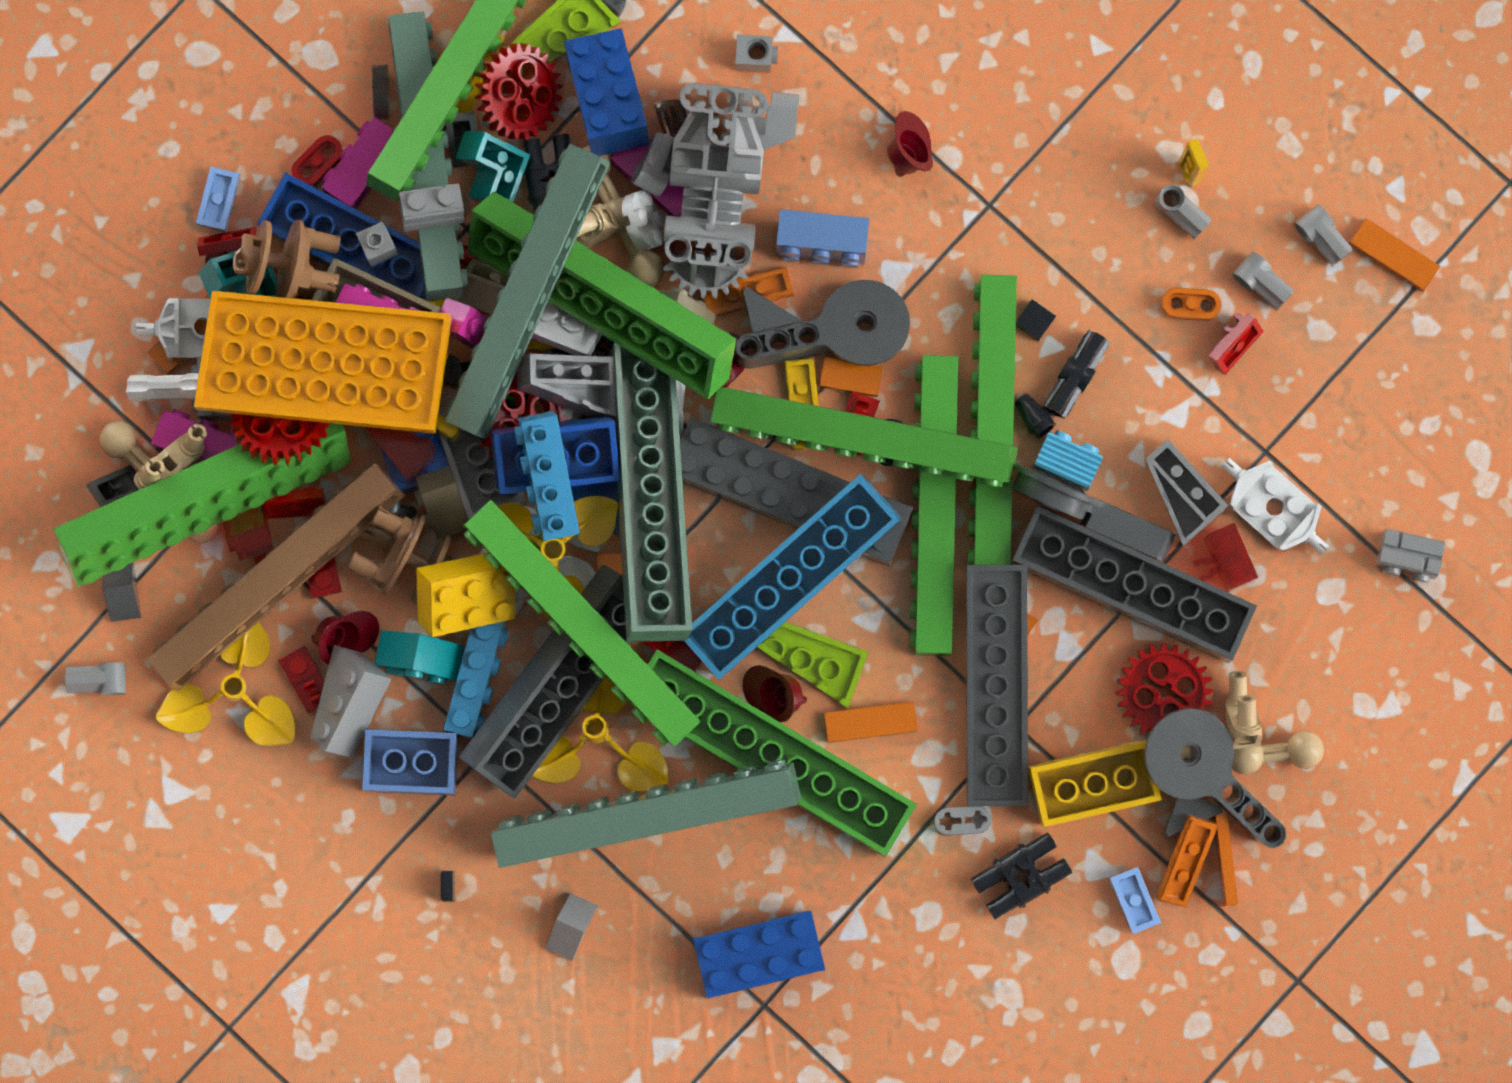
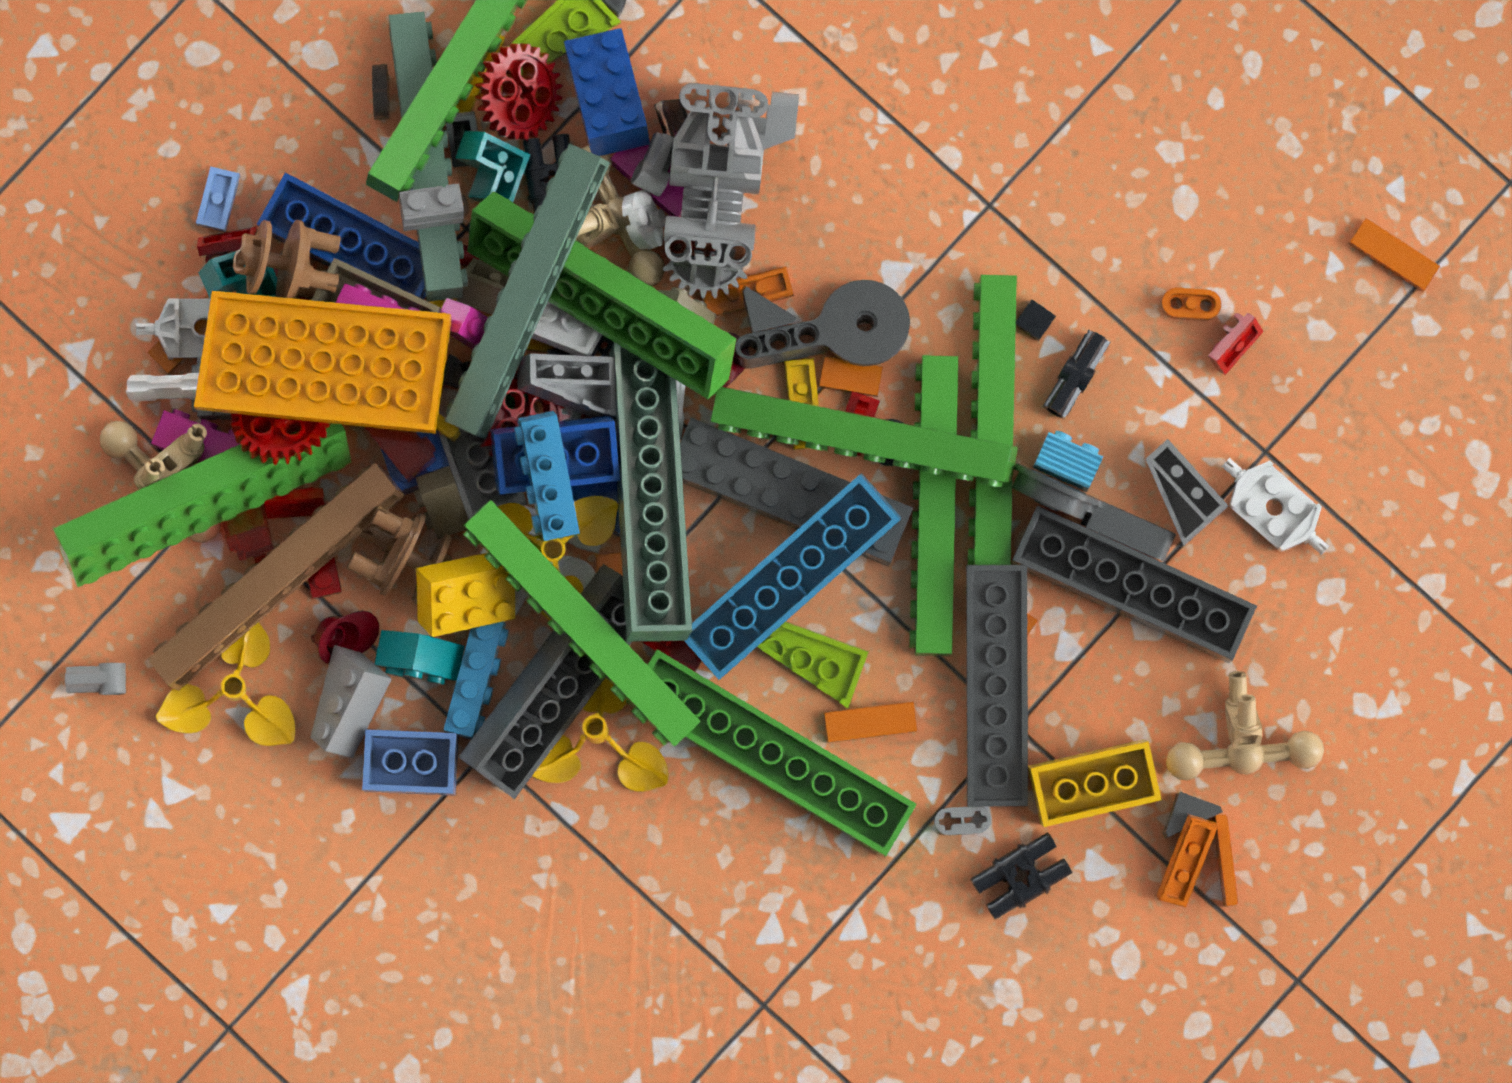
dark grey slope [86,465,139,507] -> none
dark grey slope [102,562,141,622] -> none
red plate [278,645,325,713] -> none
red plate [291,135,343,187] -> none
dark pink brick [322,117,394,209] -> none
light grey brick [356,221,398,267] -> none
dark grey tile [388,502,417,519] -> none
black tile [441,871,455,902] -> none
sand green brick [491,759,801,868] -> none
light grey slope [545,893,598,961] -> none
blue brick [693,910,825,999] -> none
light grey brick [735,34,778,72] -> none
dark red piece [742,665,807,723] -> none
medium blue brick [776,209,869,268] -> none
dark red piece [887,111,933,177] -> none
black cone [1014,393,1056,438] -> none
light blue plate [1109,867,1161,935] -> none
red gear [1115,643,1214,735] -> none
dark grey beam [1144,708,1287,848] -> none
light grey piece [1155,184,1212,239] -> none
yellow tile [1178,138,1209,188] -> none
clear red brick [1192,523,1259,593] -> none
light grey piece [1232,252,1294,311] -> none
light grey piece [1294,205,1353,267] -> none
light grey brick [1376,529,1445,583] -> none

